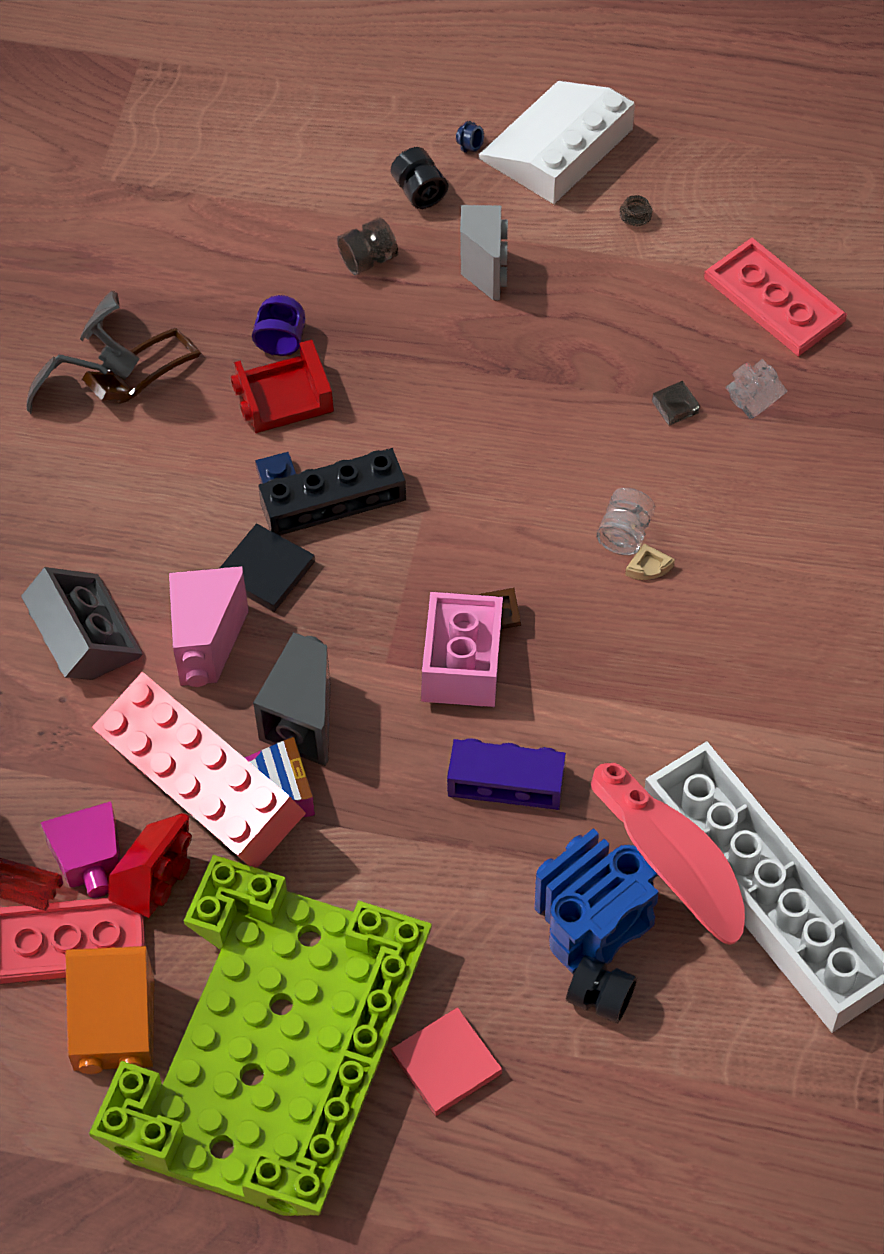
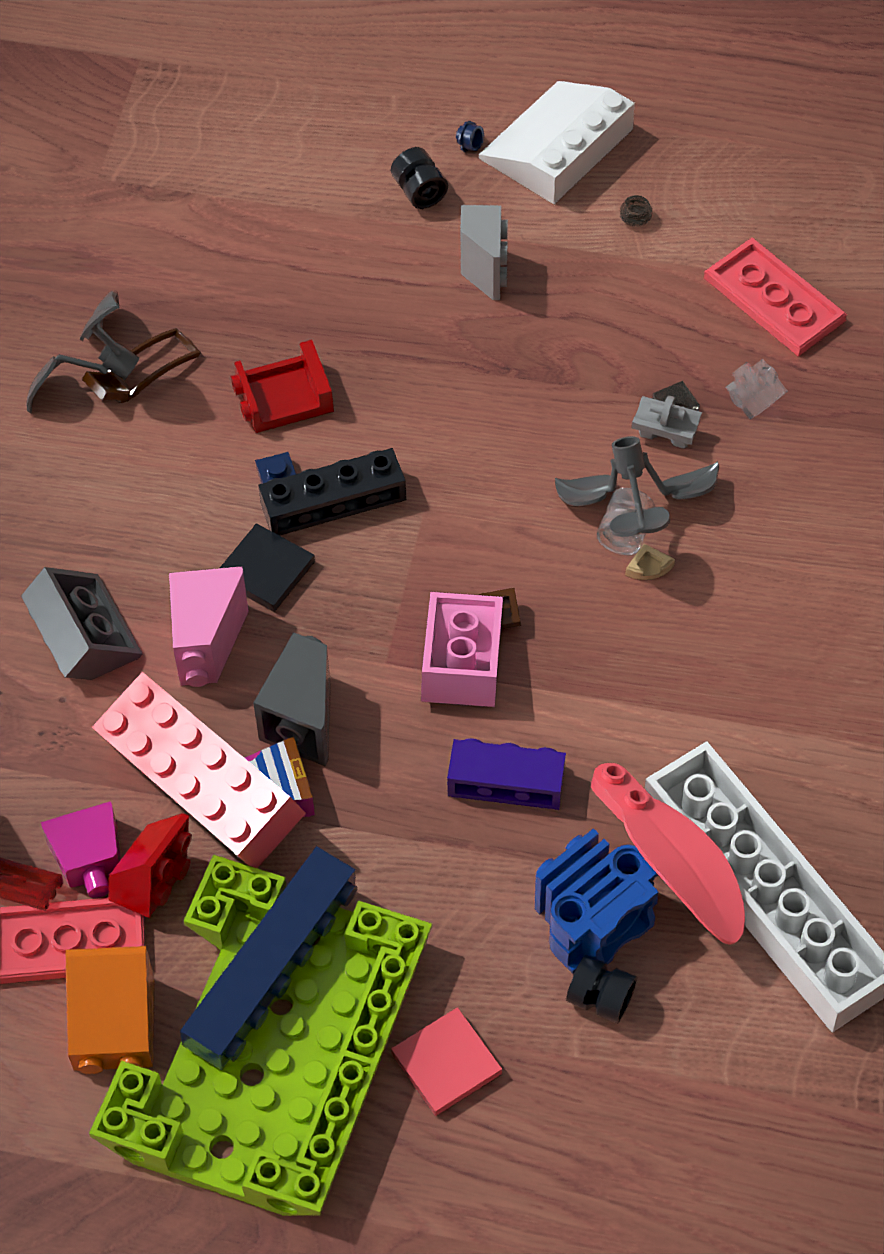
dark purple helmet [252,295,306,356] -> none
clear smoke wheel [337,217,398,275] -> none
none -> dark blue brick [180,846,358,1070]
none -> dark grey plant [555,436,719,537]
none -> light grey hips [632,395,702,449]

